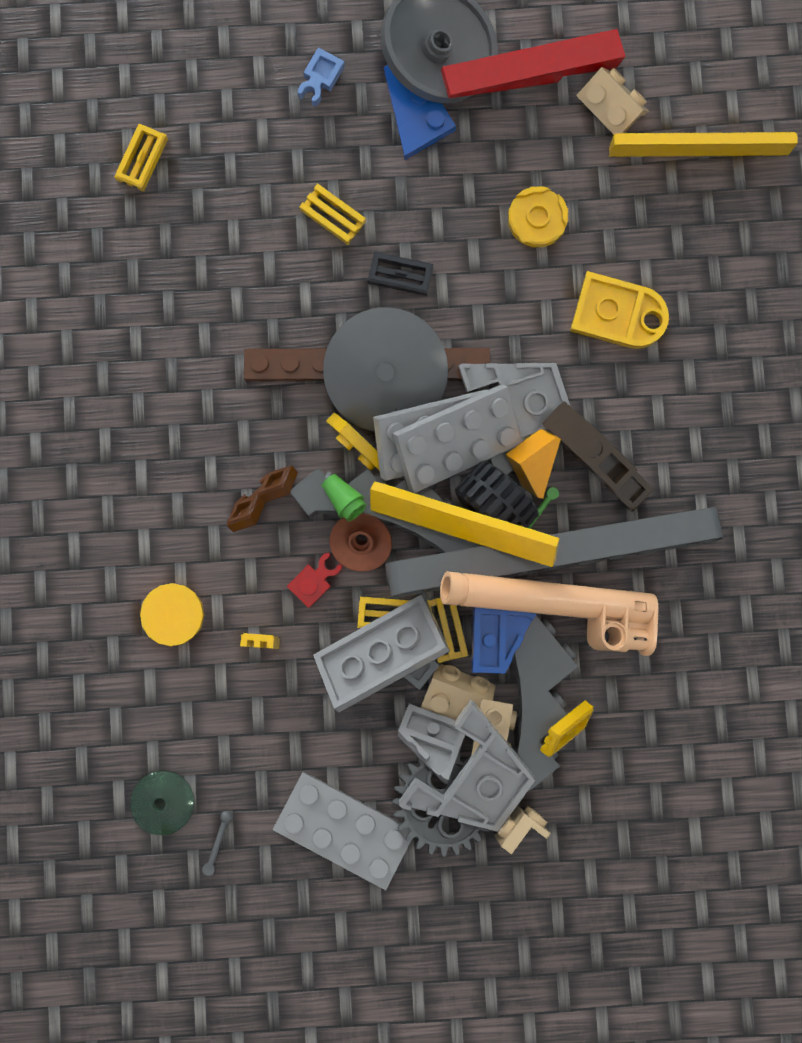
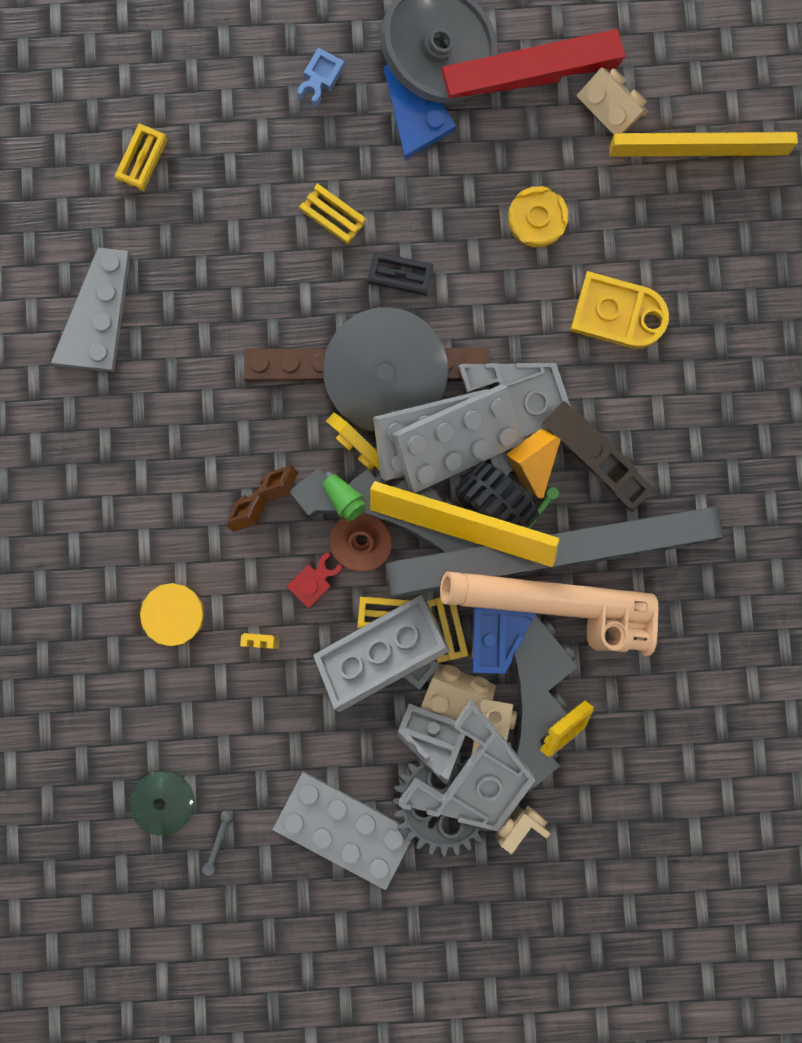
none -> light grey wing [51,248,131,372]

